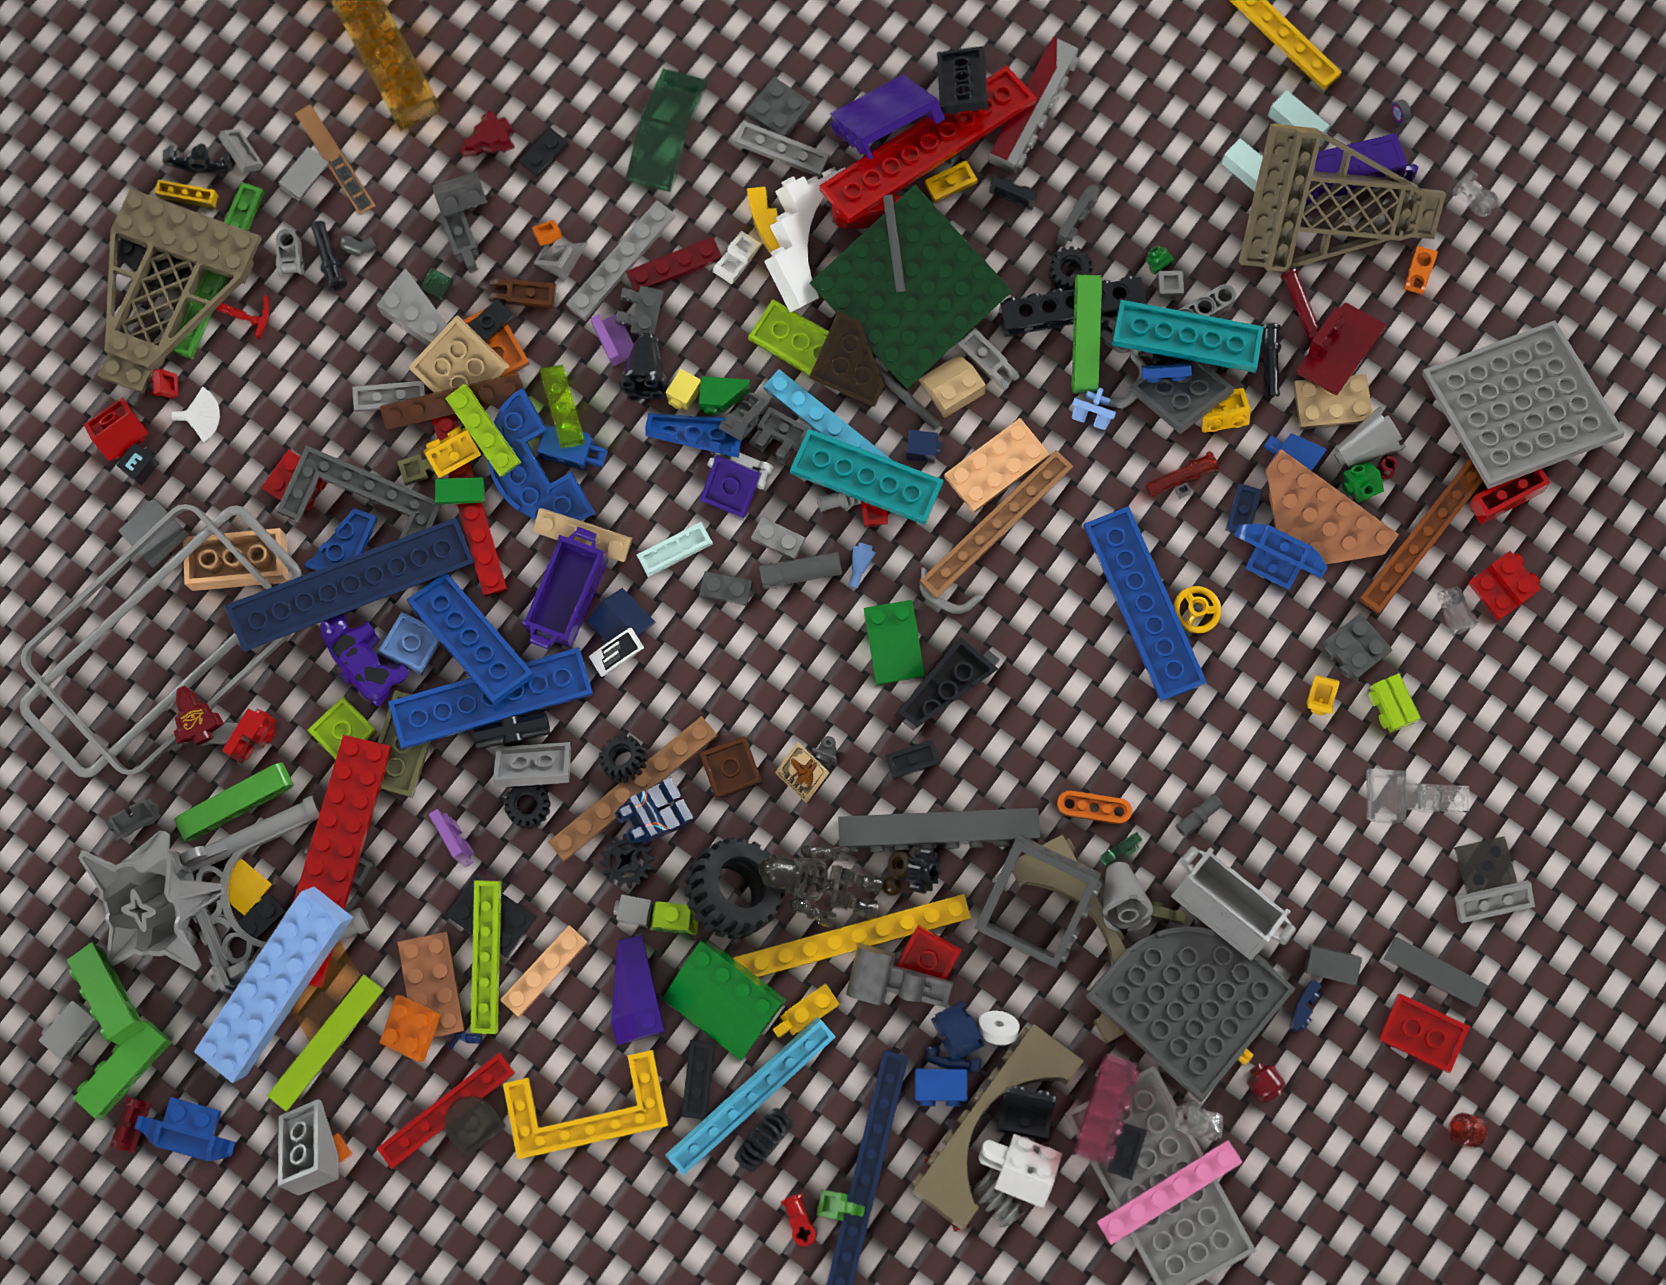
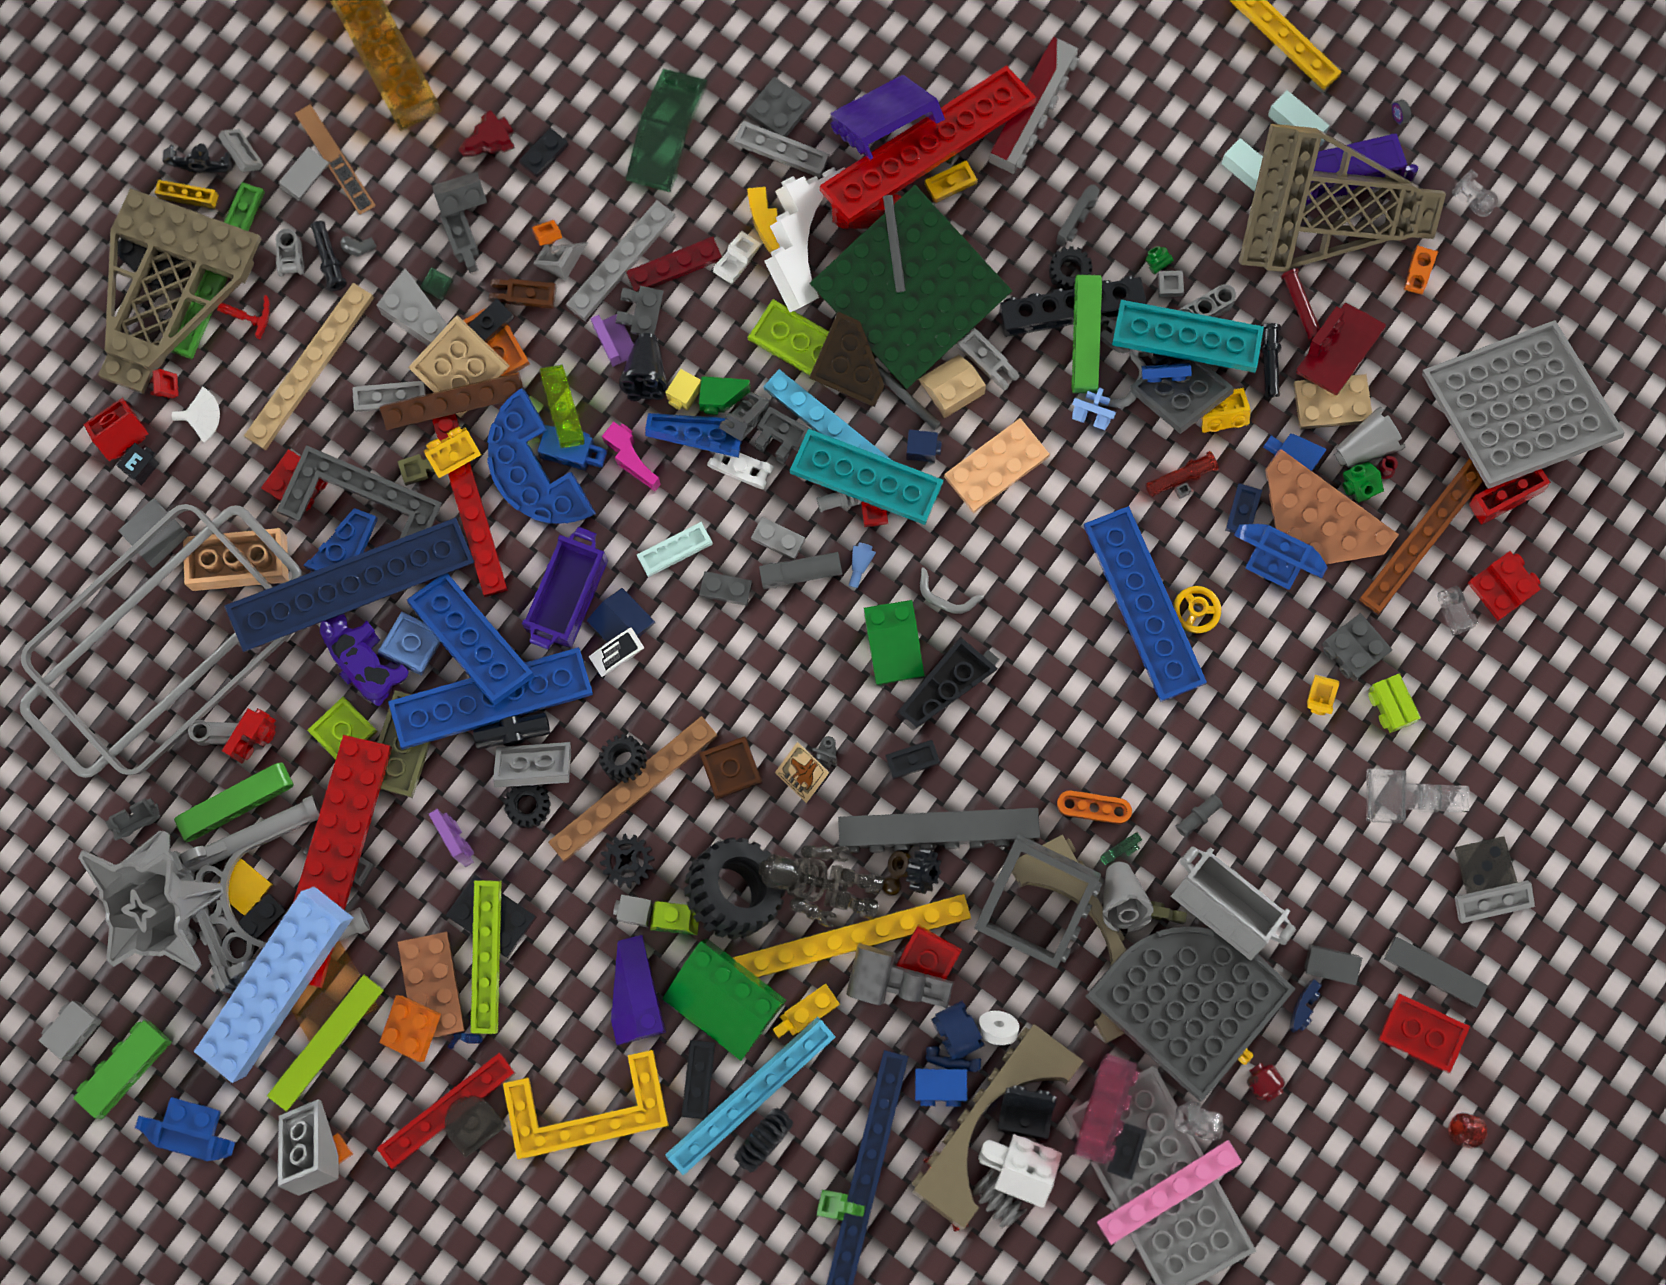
bright green brick [67,942,145,1046] -> none
dark red hinge [110,1096,152,1153] -> none
dark red rock [174,685,224,746] -> none
green tile [435,477,485,505] -> none
lime plate [445,384,522,477] -> none
light nougat plate [500,925,588,1017] -> none
tan plate [532,508,632,562] -> none
dark blue hips [615,777,693,845] -> none
dark purple tile [700,455,762,518] -> none
red connector [780,1193,817,1247] -> none
medium nougat plate [919,450,1073,600] -> none
black hinge [937,46,988,114] -> none
black plate [989,176,1037,210] -> none
none -> tan plate [244,283,374,451]
none -> dark pink slope [602,421,661,491]

